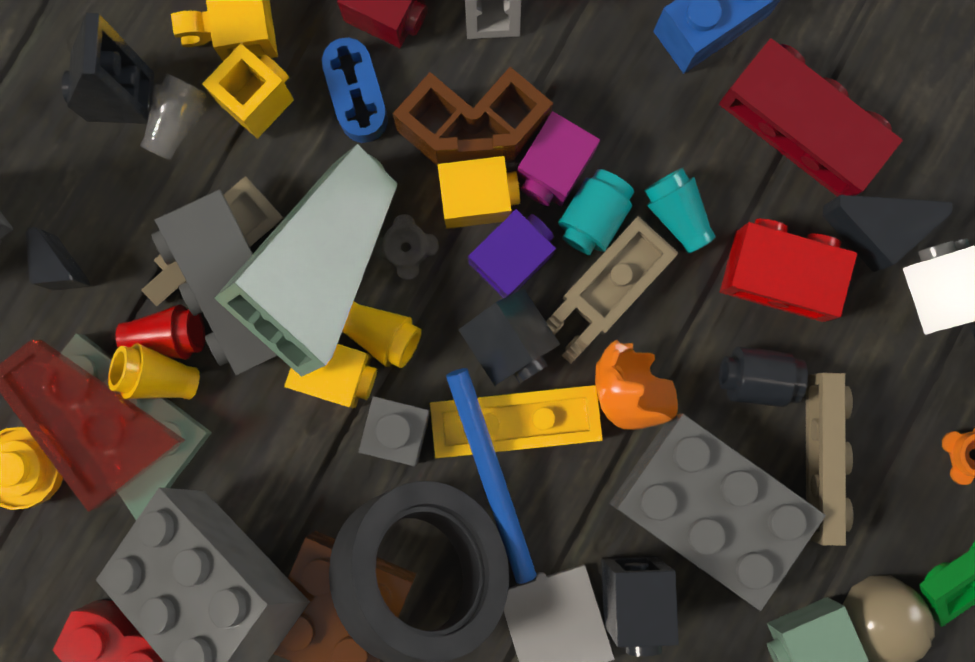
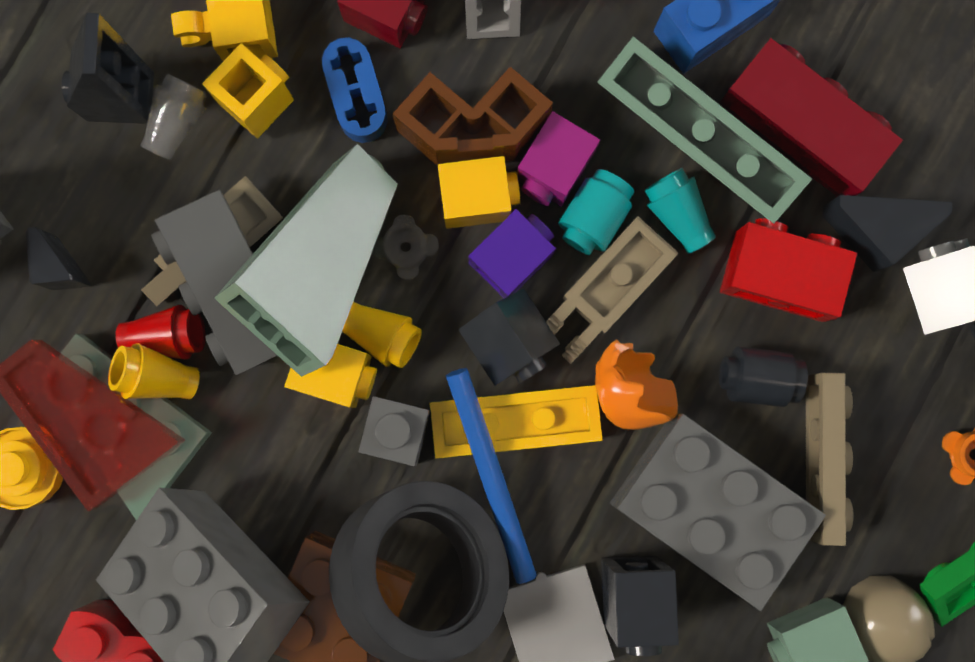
none -> sand green brick [598,36,812,224]

